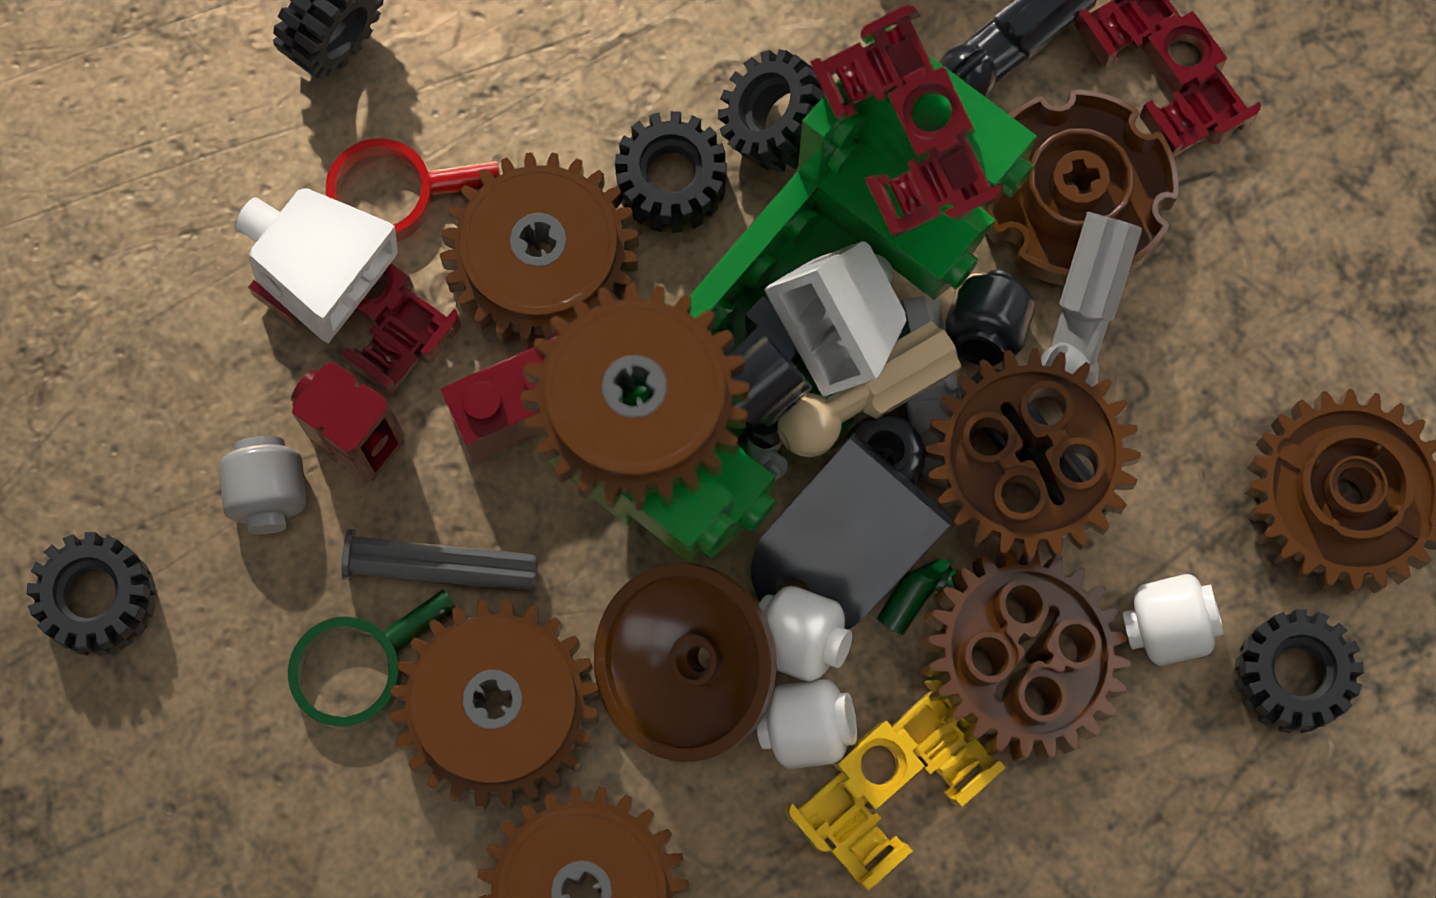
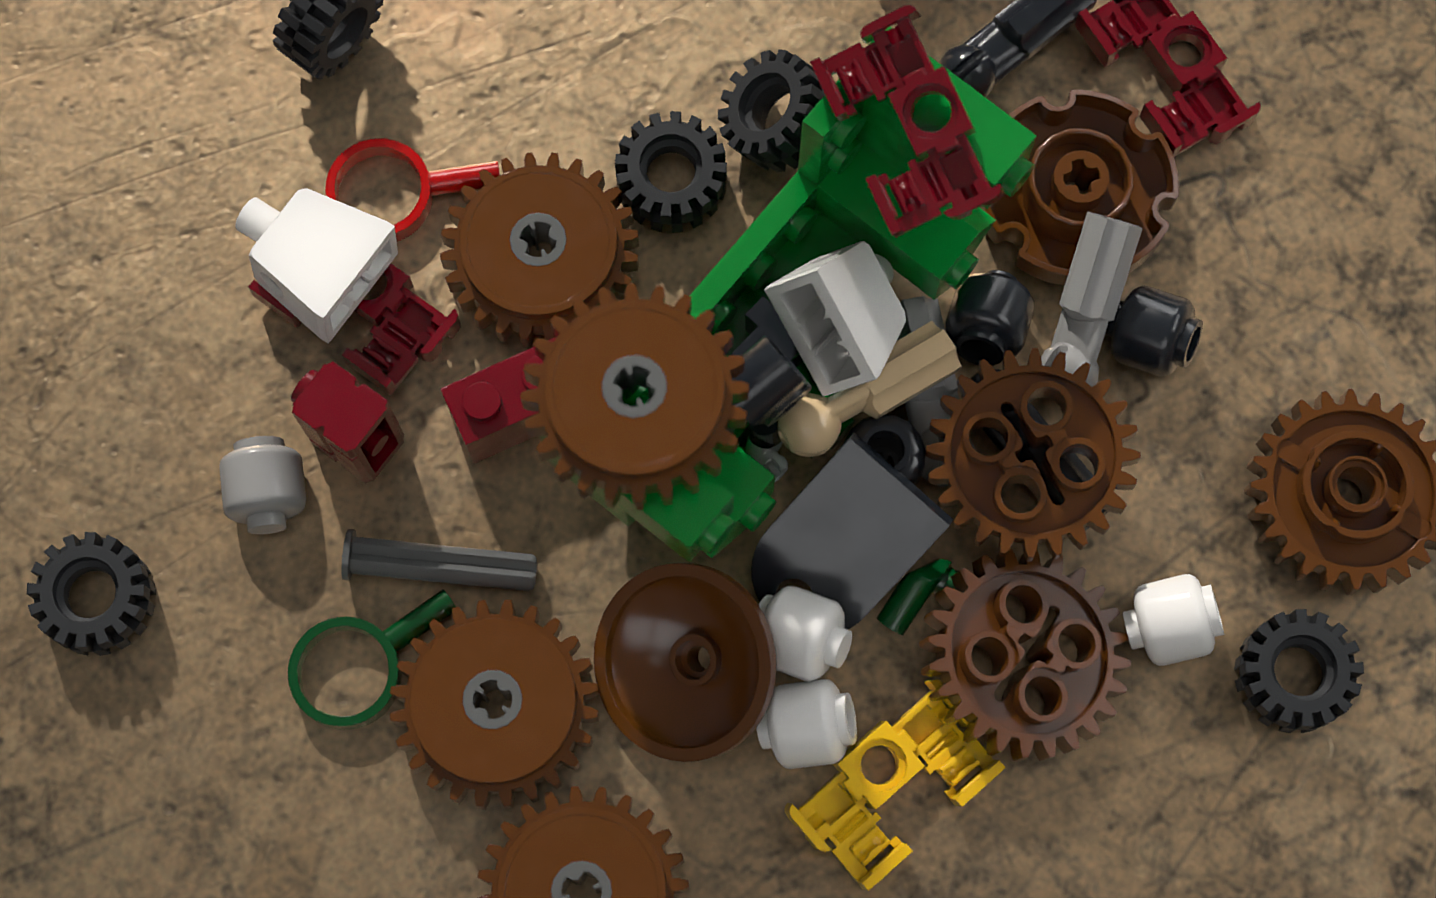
none -> black head [1105,285,1203,377]

